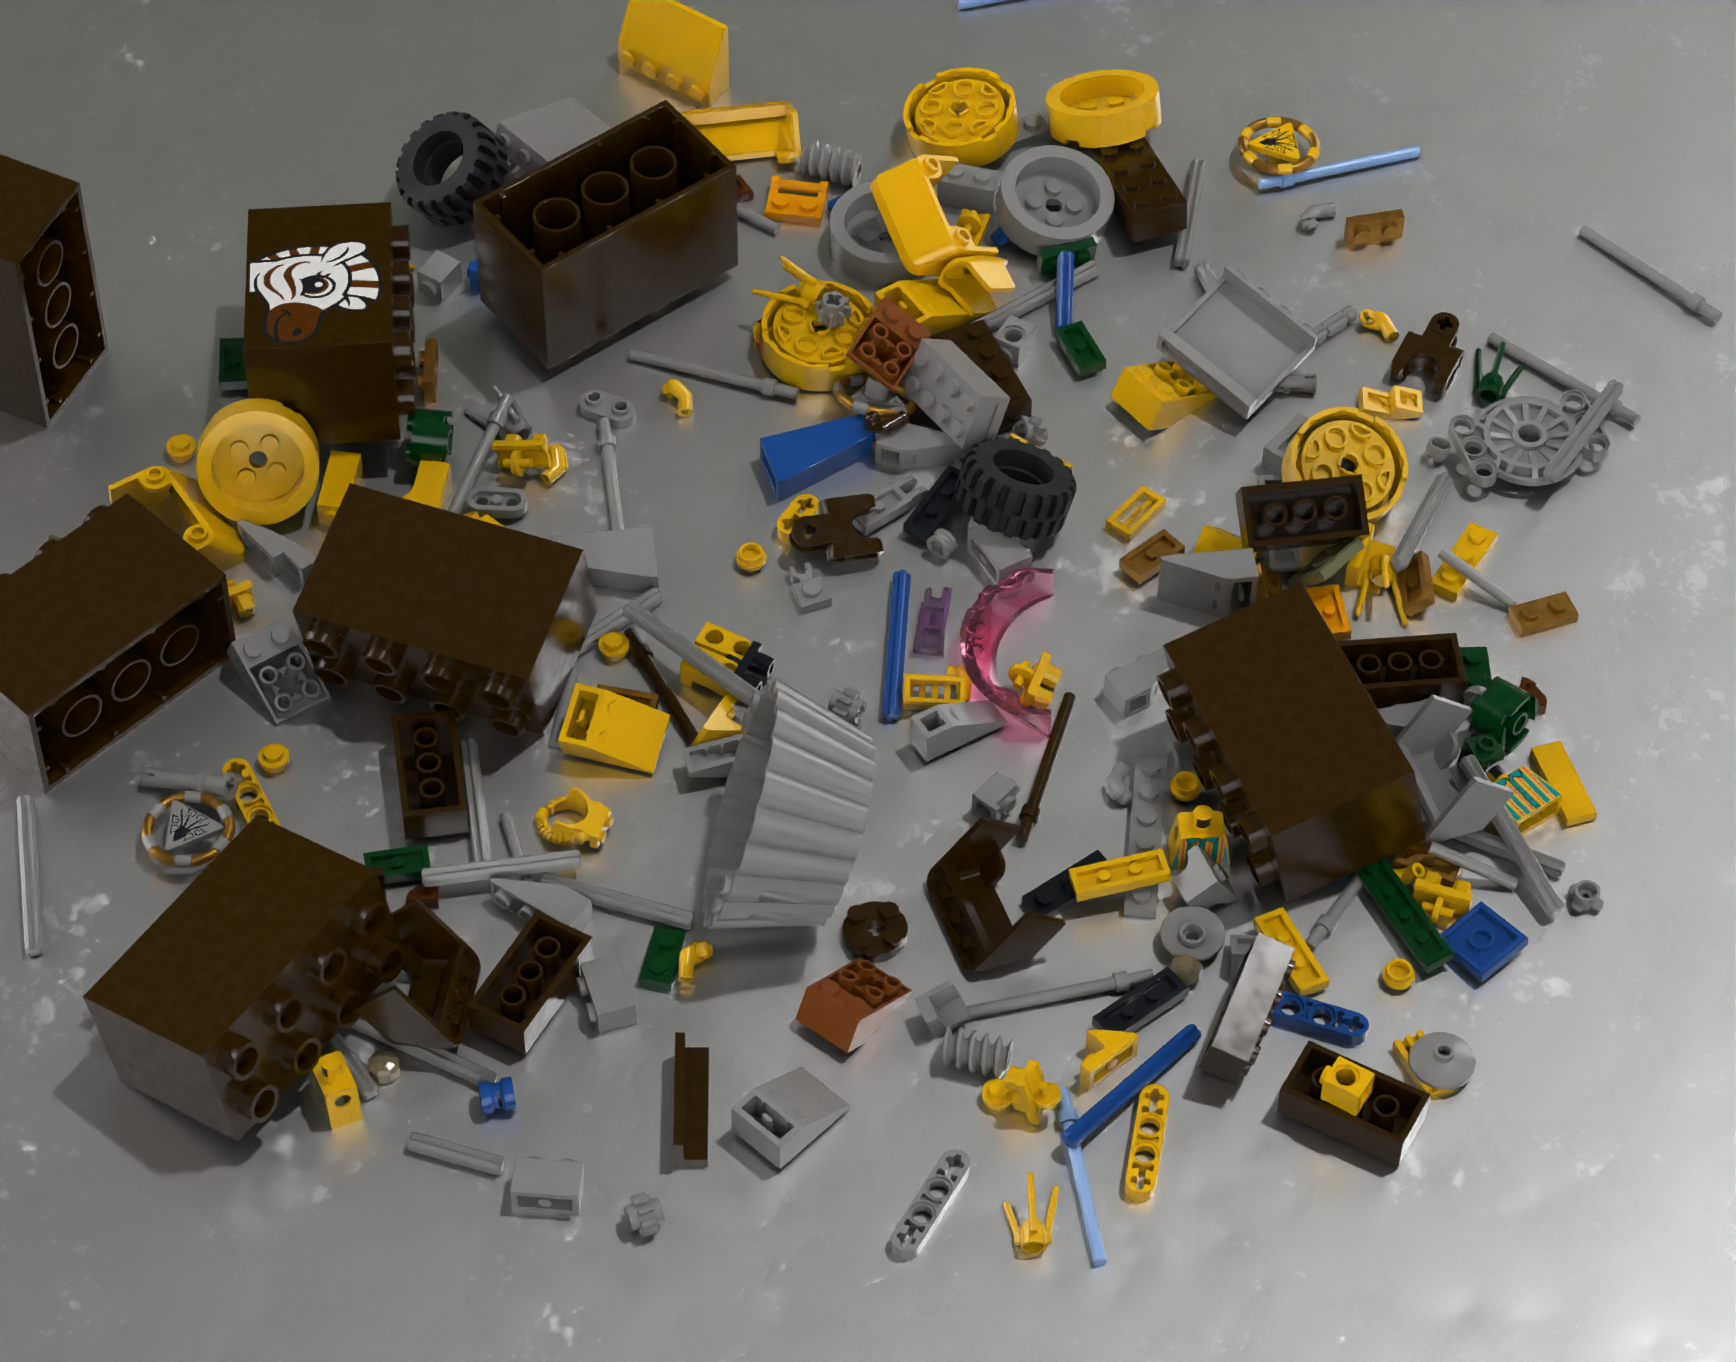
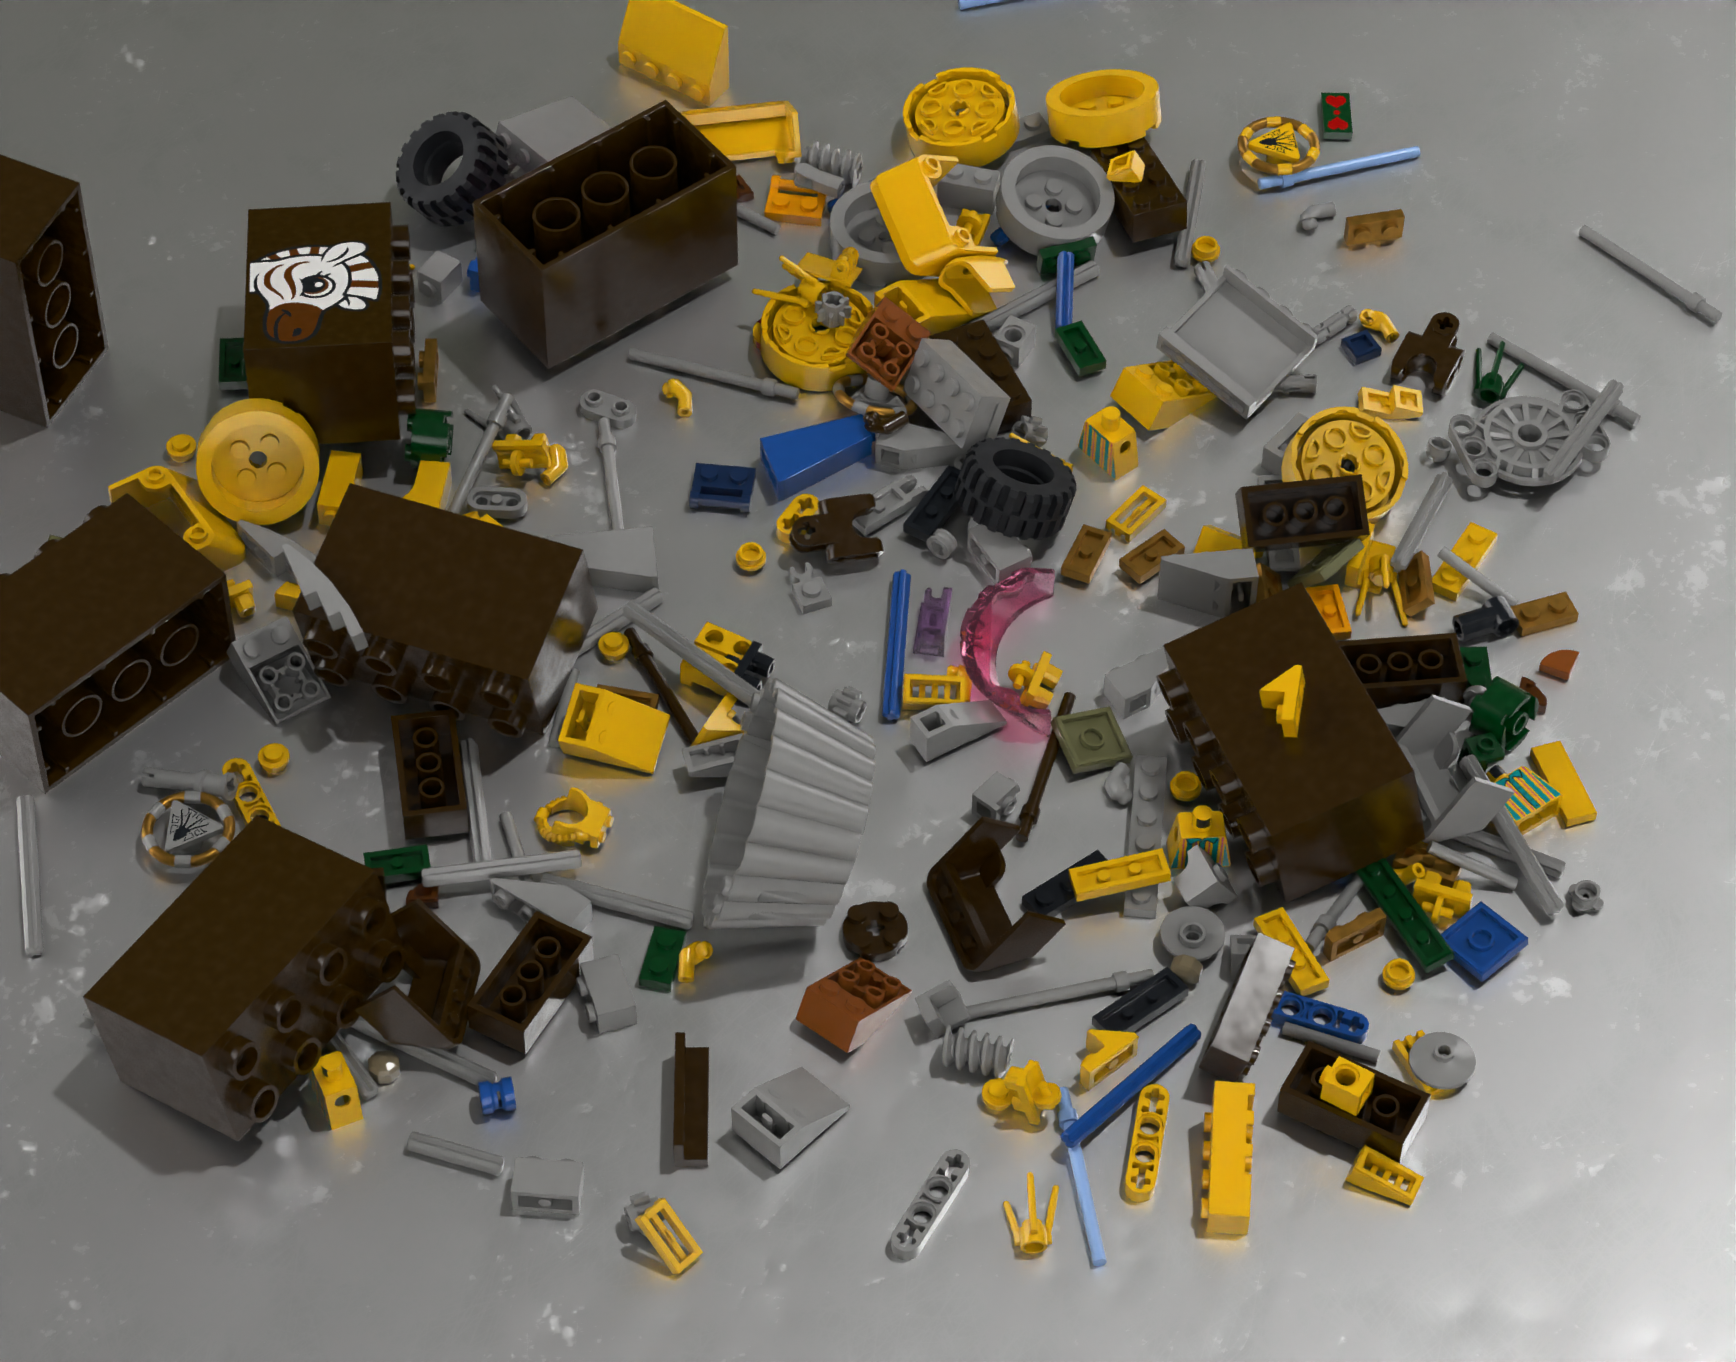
none -> yellow slope [274,581,301,611]
none -> light grey slope [282,543,369,651]
none -> yellow tile [634,1198,703,1274]
none -> dark blue plate [689,463,756,513]
none -> light grey bar [794,163,845,199]
none -> yellow hinge [797,247,863,288]
none -> olive plate [1051,706,1133,774]
none -> pearl gold plate [1061,524,1112,584]
none -> yellow torso [1078,406,1138,481]
none -> yellow slope [1106,150,1145,183]
none -> yellow plate [1191,236,1220,262]
none -> yellow wedge [1201,1081,1255,1235]
none -> yellow slope [1259,665,1305,738]
none -> light grey bar [1282,1021,1381,1063]
none -> dark green tile [1320,93,1353,140]
none -> pearl gold plate [1323,907,1387,962]
none -> dark blue tile [1341,329,1382,365]
none -> yellow slope [1345,1145,1424,1206]
none -> black piece [1452,596,1519,642]
none -> dark orange tile [1539,650,1579,680]

